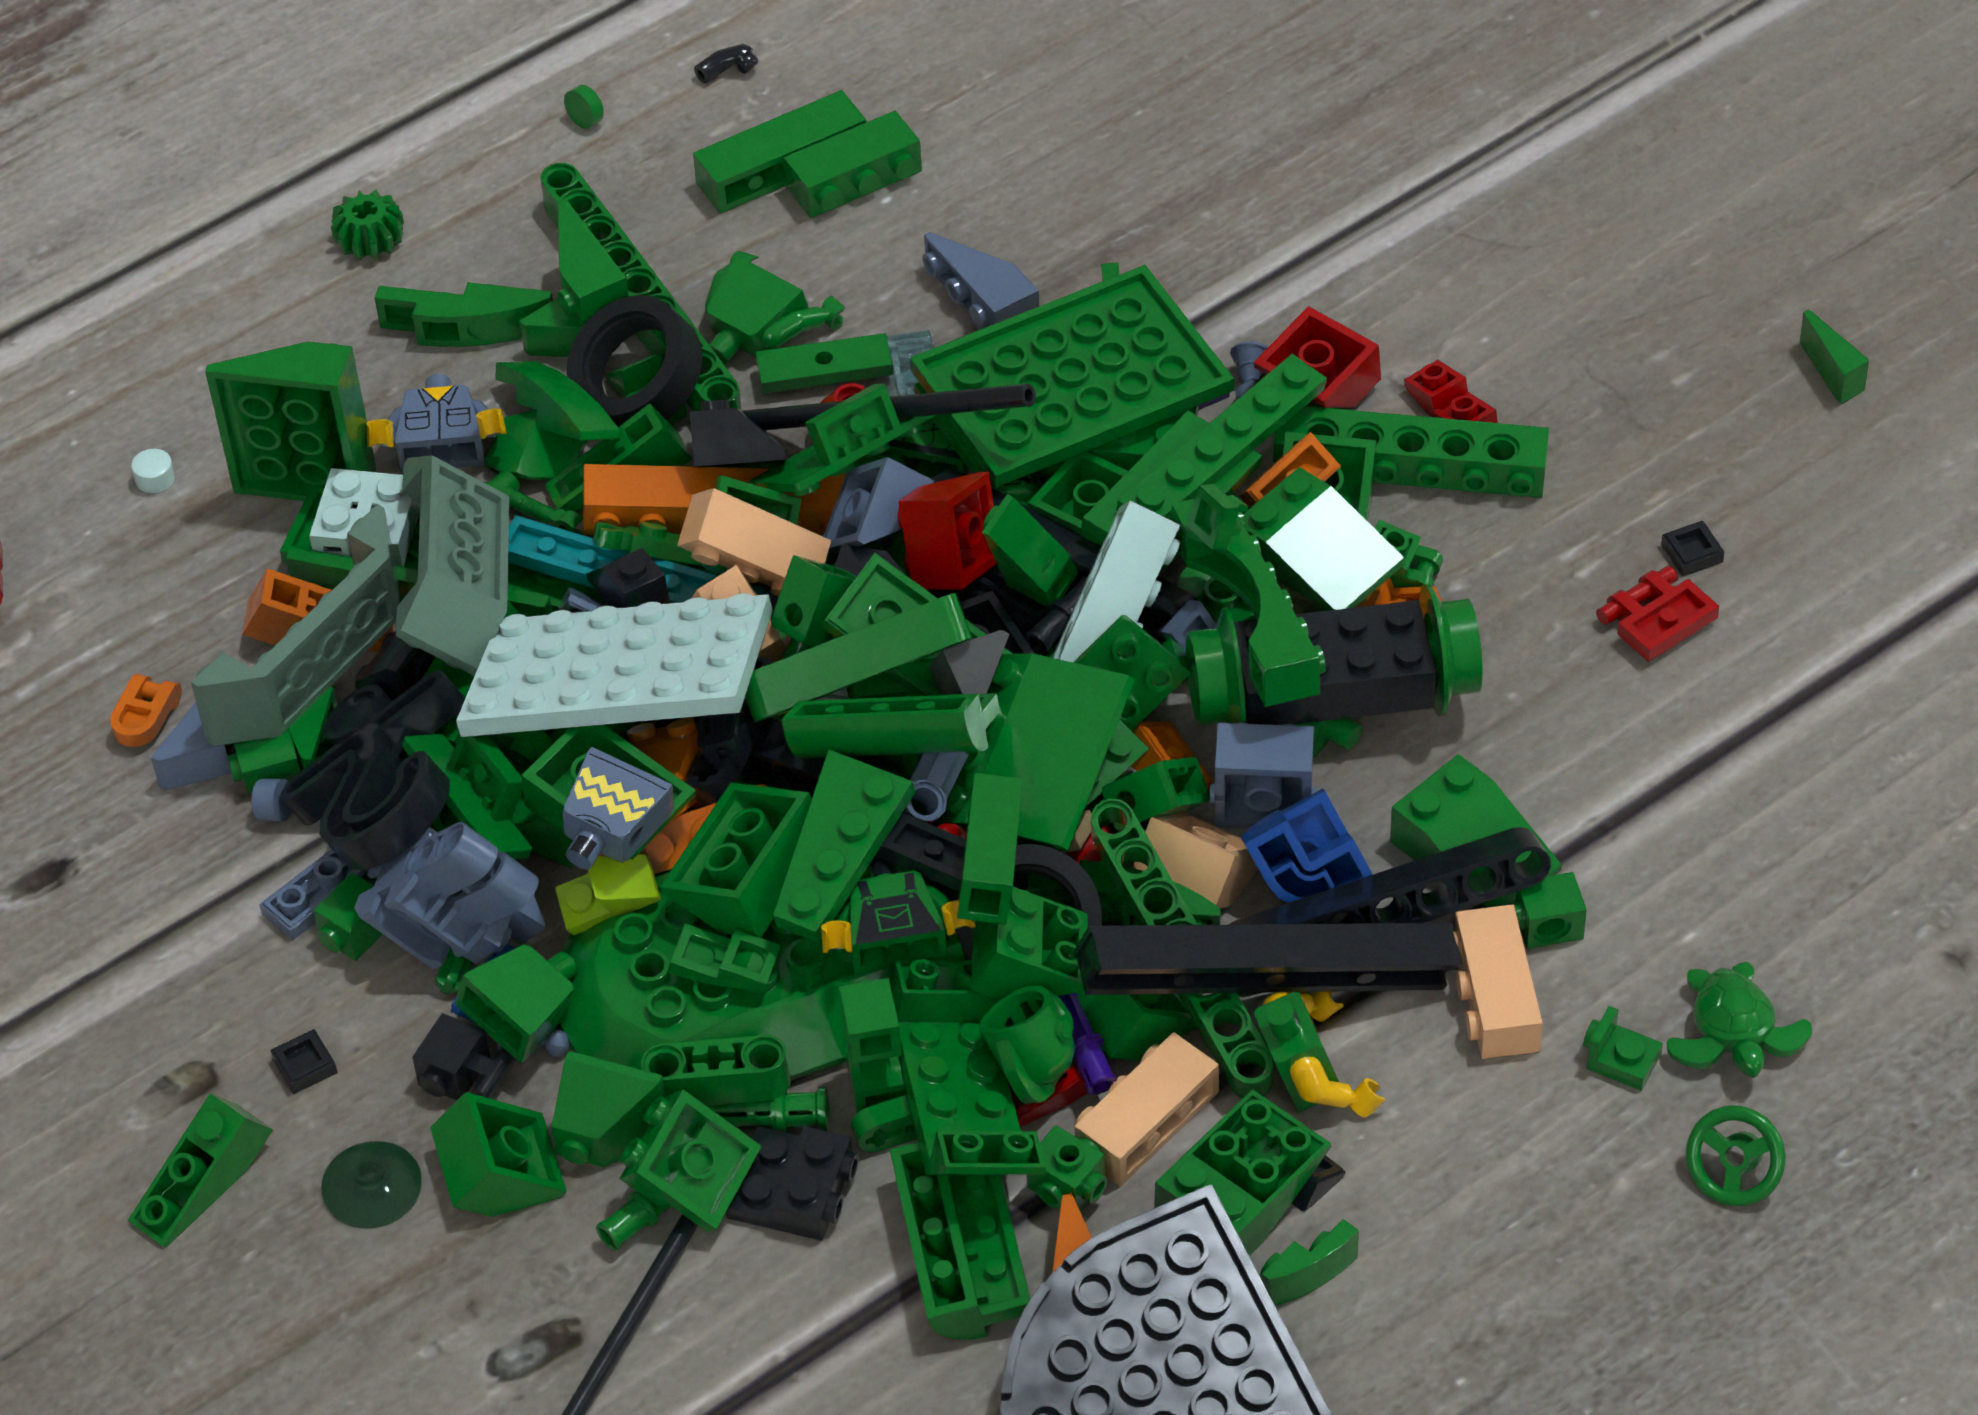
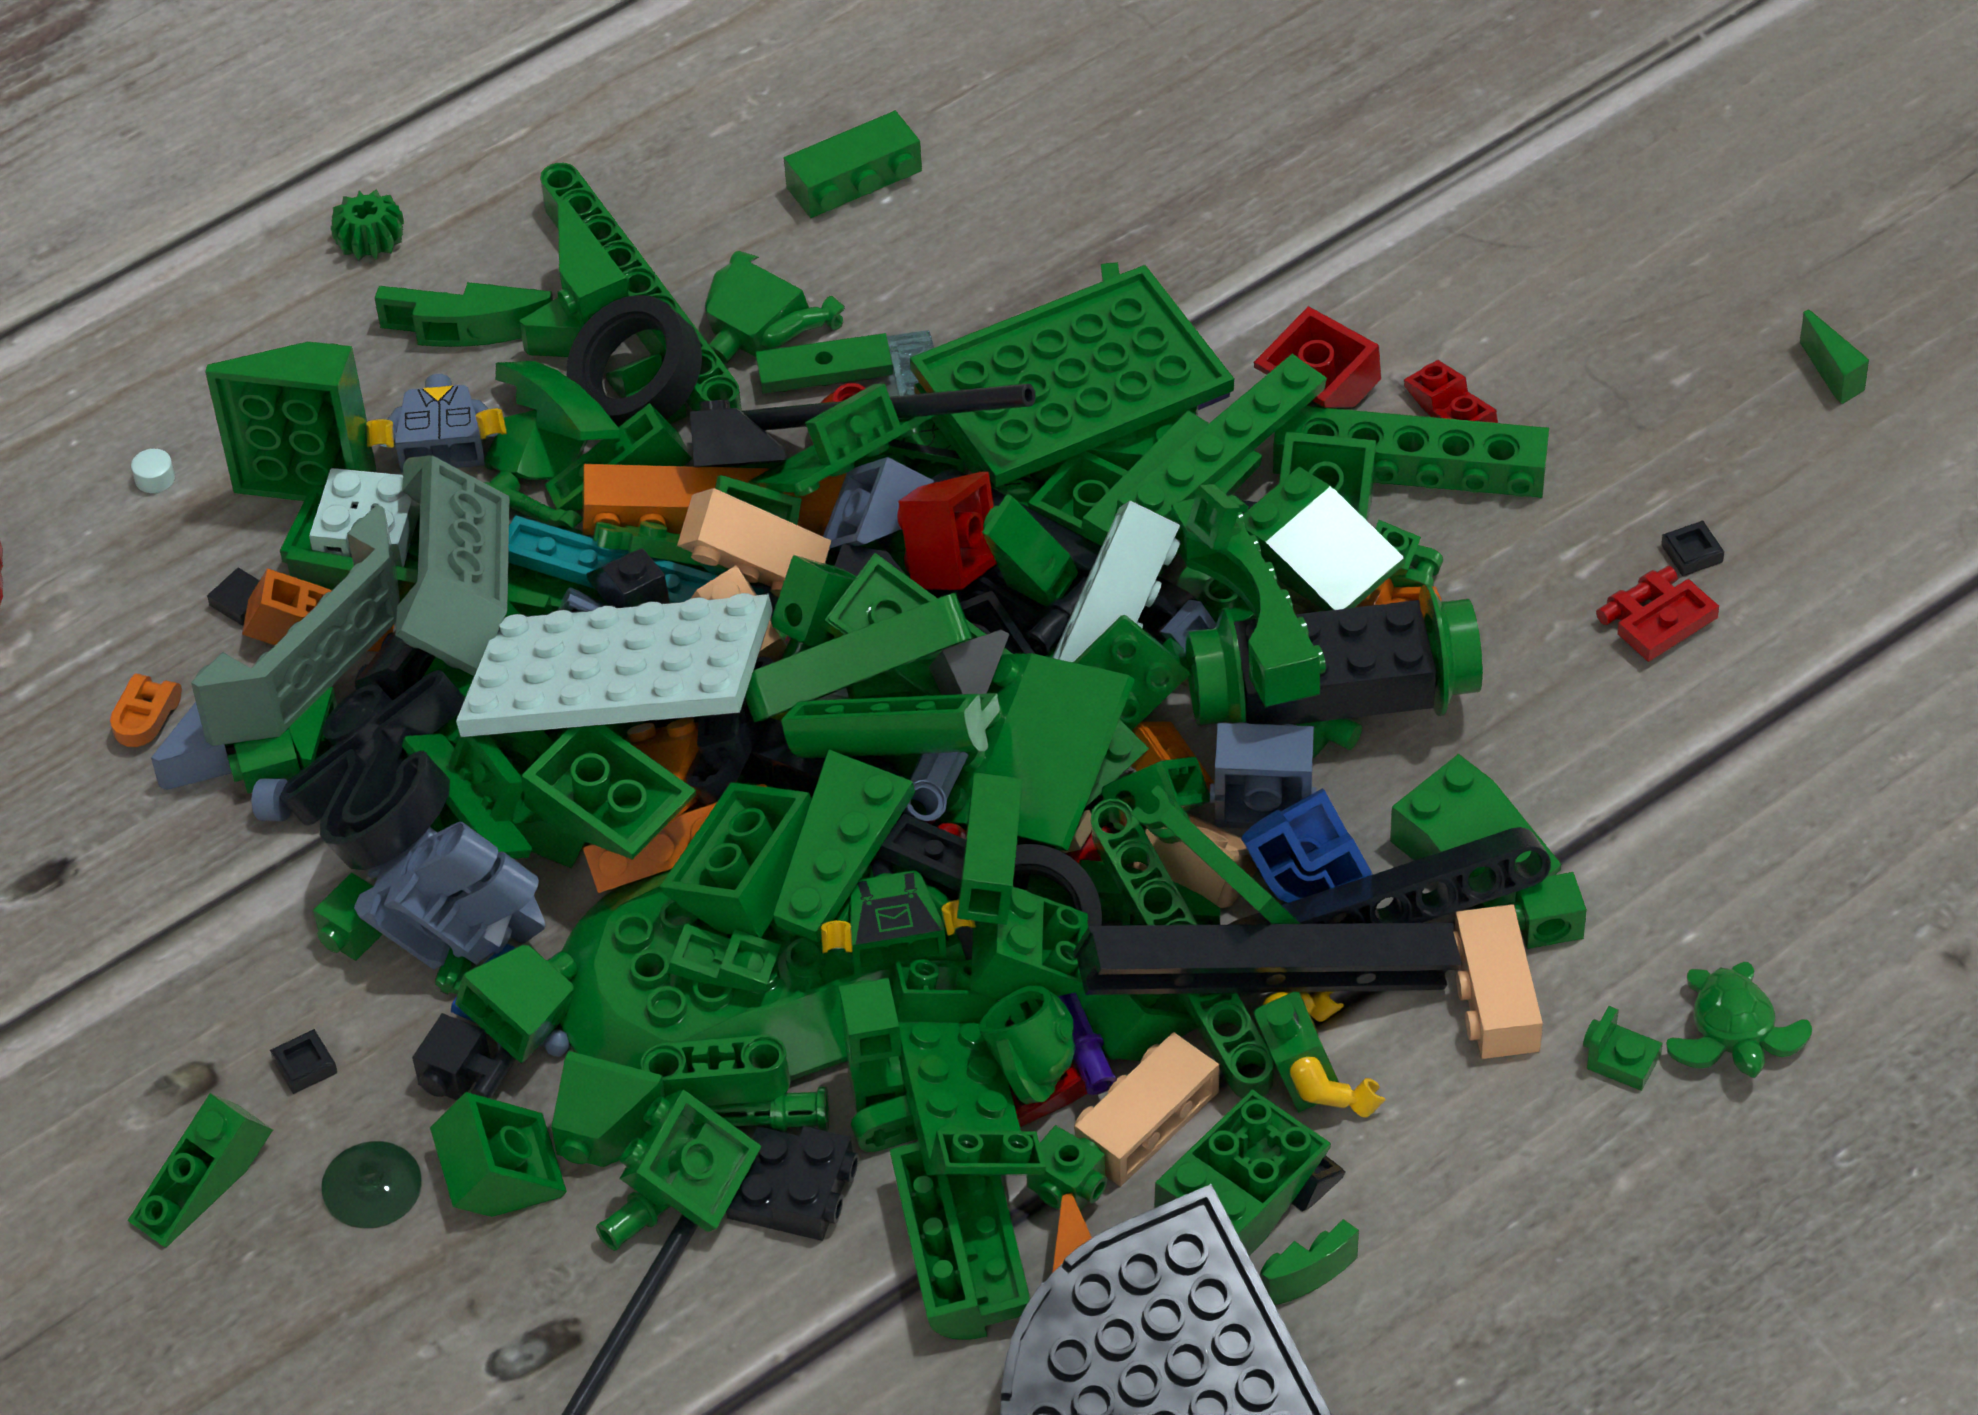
sand blue tile [259,849,372,941] -> none
lime slope [555,854,661,936] -> none
sand blue torso [562,747,674,870] -> none
green tile [564,84,604,129] -> none
green brick [693,90,867,214] -> none
black arm [694,44,758,83] -> none
sand blue slope [922,232,1039,330] -> none
sand blue piece [1230,341,1268,400] -> none
orange slope [1239,432,1341,507] -> none
green piece [1686,1105,1786,1206] -> none
none -> black tile [207,567,260,626]
none -> green tile [1131,785,1300,924]

